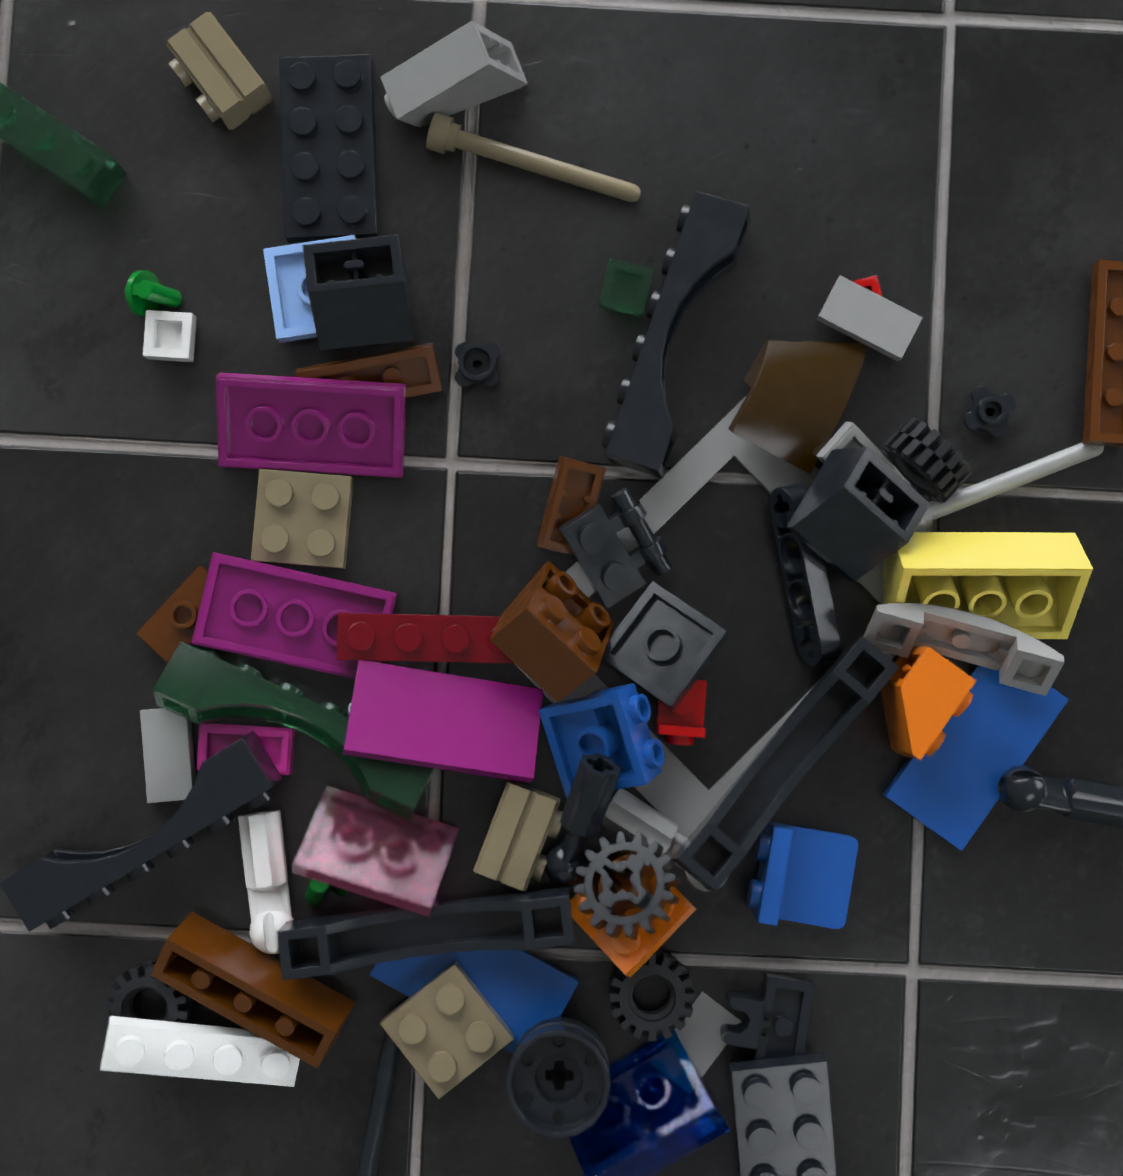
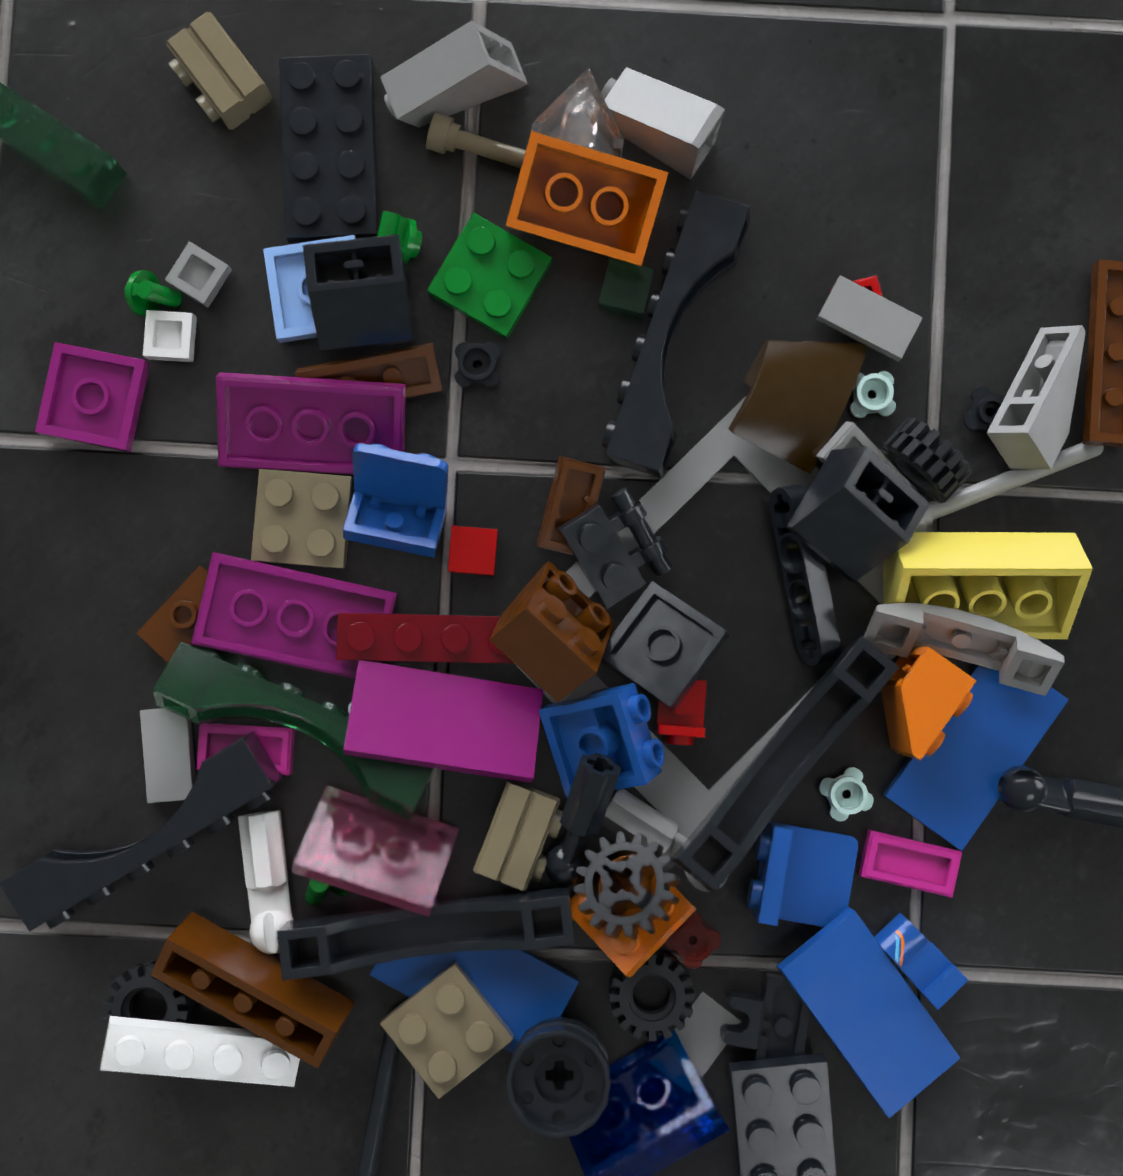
none -> magenta plate [35,342,150,453]
none -> light grey plate [165,241,232,308]
none -> blue bracket [343,443,449,558]
none -> green plate [377,211,422,264]
none -> green plate [427,212,553,340]
none -> red tile [448,526,498,576]
none -> orange brick [506,131,669,266]
none -> clear slope [531,68,624,158]
none -> slope [598,67,725,180]
none -> clear red plate [665,911,721,969]
none -> blue tile [777,907,960,1118]
none -> light aqua plate [819,767,874,821]
none -> light aqua plate [850,371,896,418]
none -> dark pink tile [858,829,962,898]
none -> blue leg [874,912,968,1010]
none -> light grey slope [987,325,1086,469]

